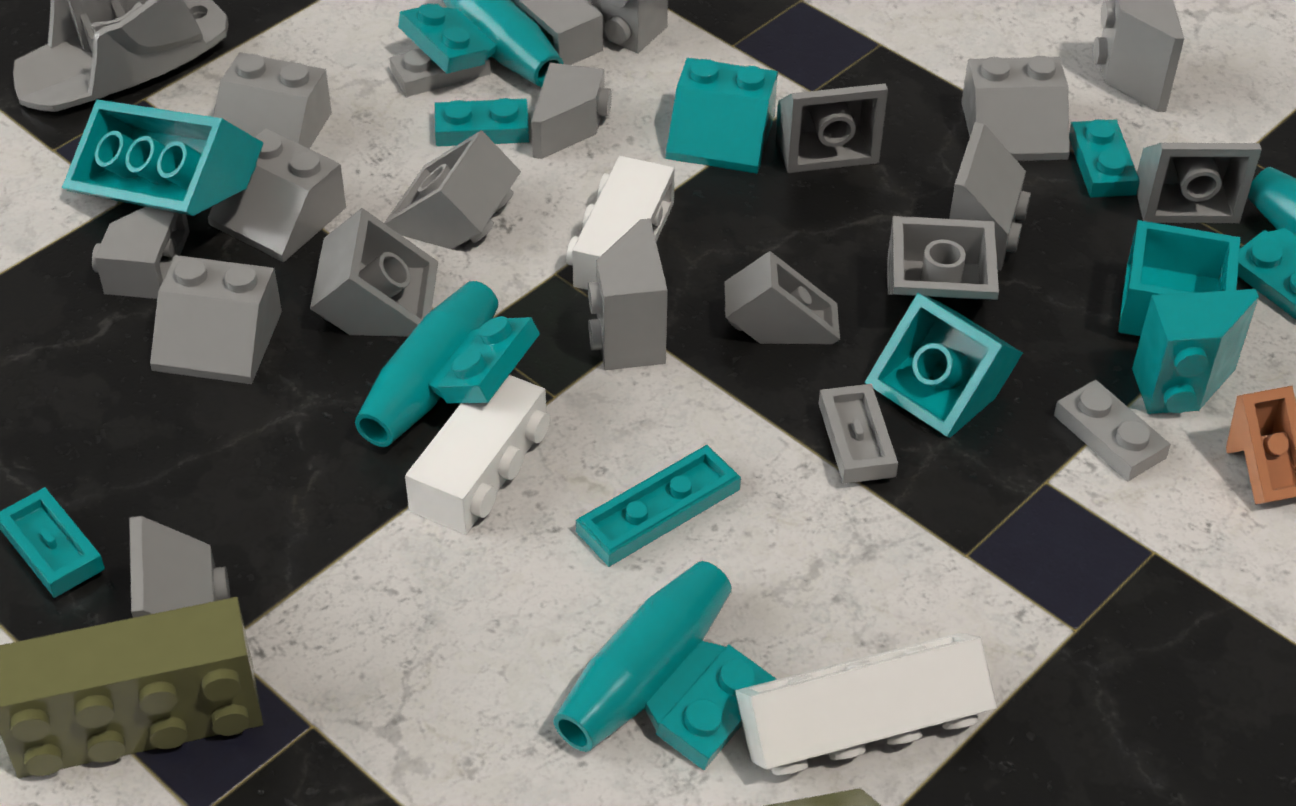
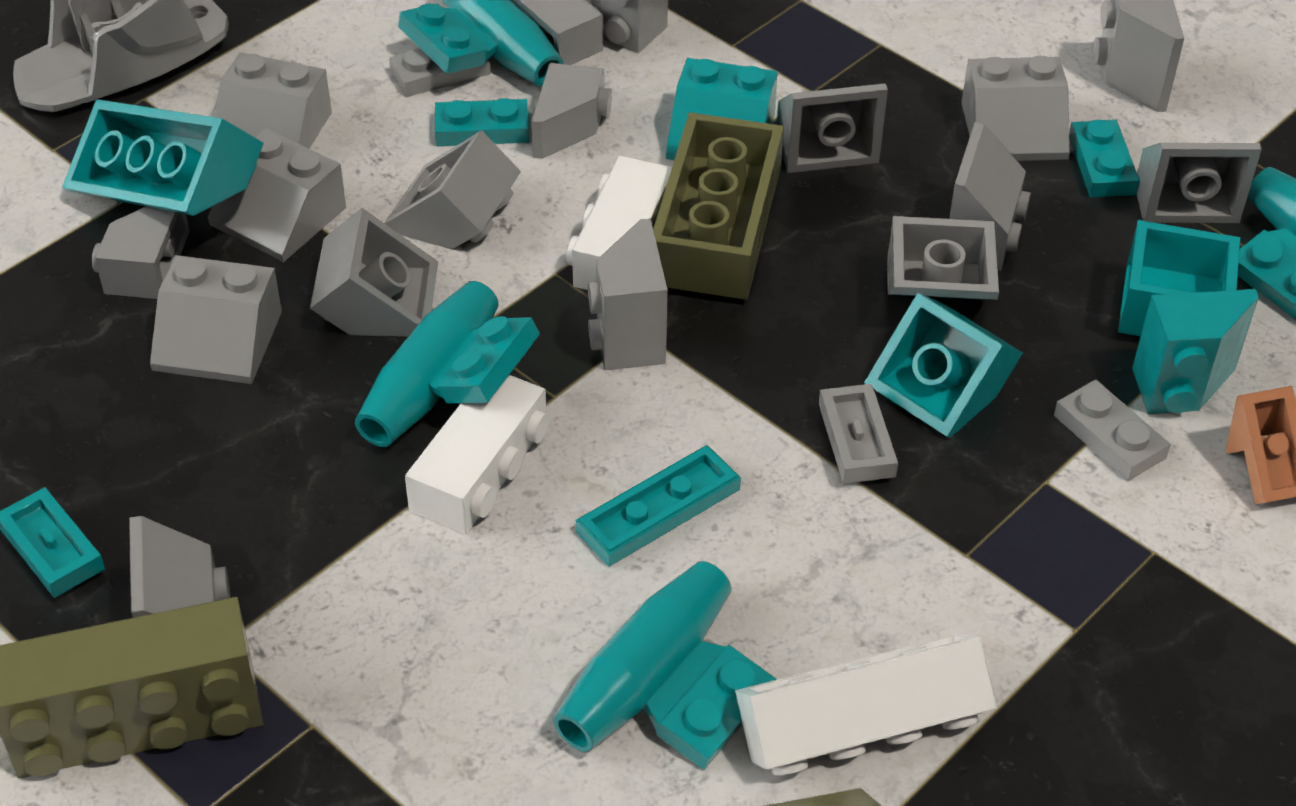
light grey slope [724,251,840,344] -> none
none -> olive brick [653,112,784,300]

